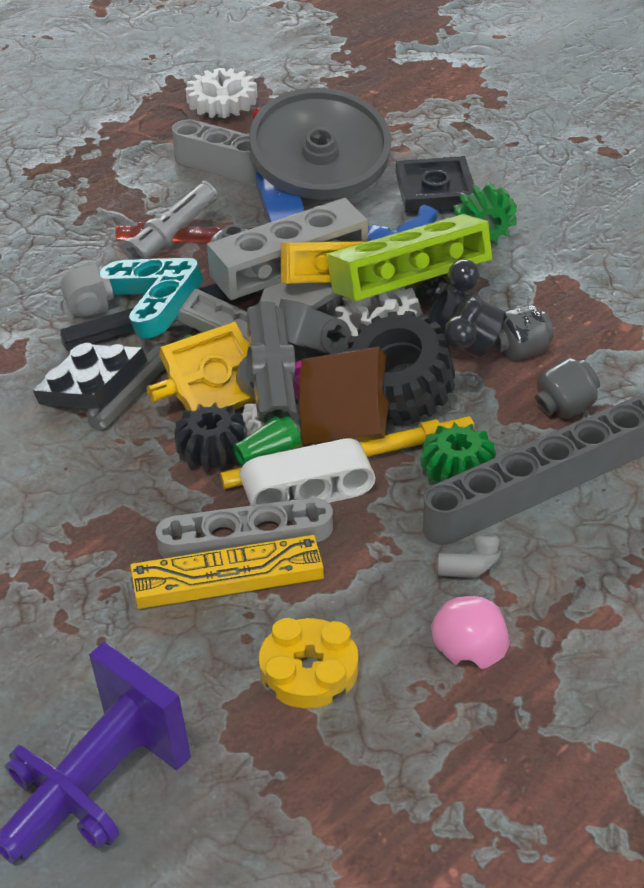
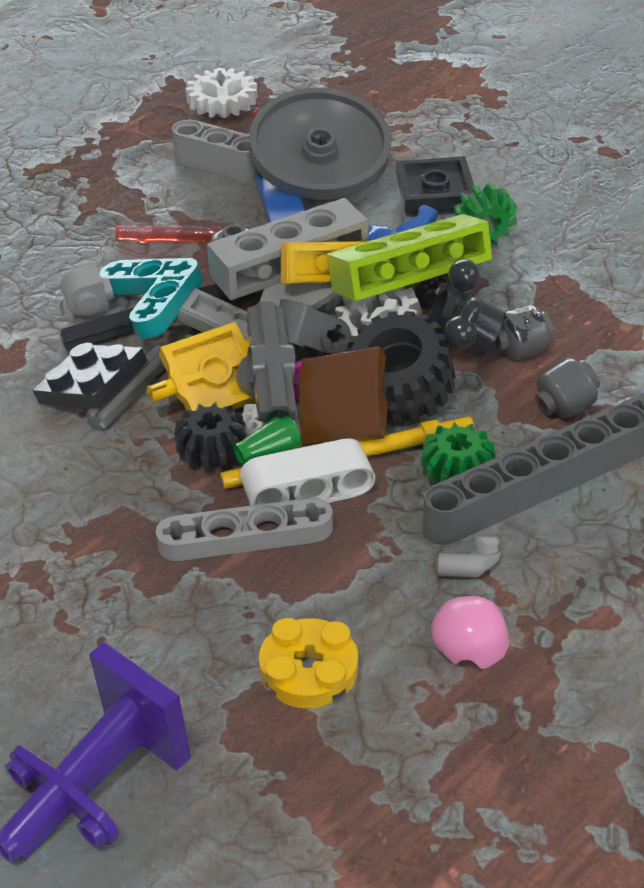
light grey pin [122,181,218,260] -> none
yellow tile [131,535,324,609] -> none

